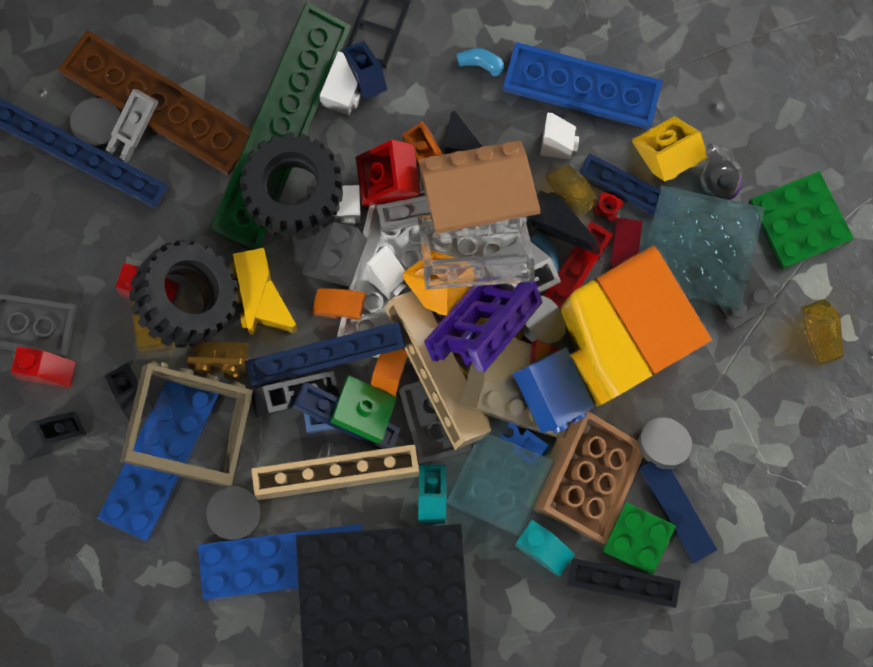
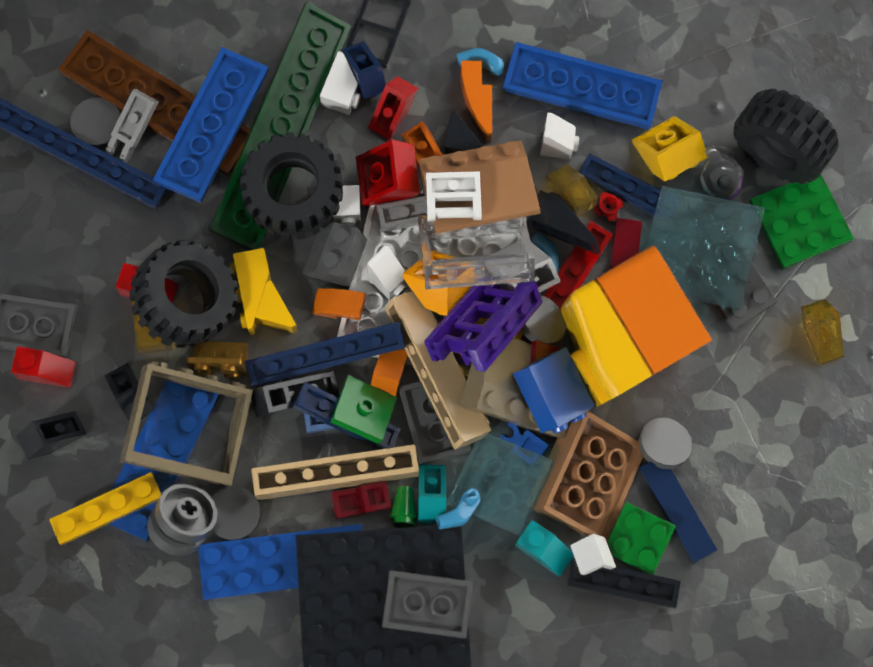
none -> yellow plate [49,472,162,545]
none -> dark grey wheel [147,484,217,556]
none -> blue plate [153,47,269,203]
none -> dark red slope [330,481,392,520]
none -> red slope [368,76,419,140]
none -> dark grey plate [382,570,473,638]
none -> green cone [390,486,417,528]
none -> white plate [426,171,482,222]
none -> dark azure arm [436,488,480,529]
none -> orange slope [460,61,492,142]
none -> white panel [570,534,616,575]
none -> black tyre [734,89,838,184]

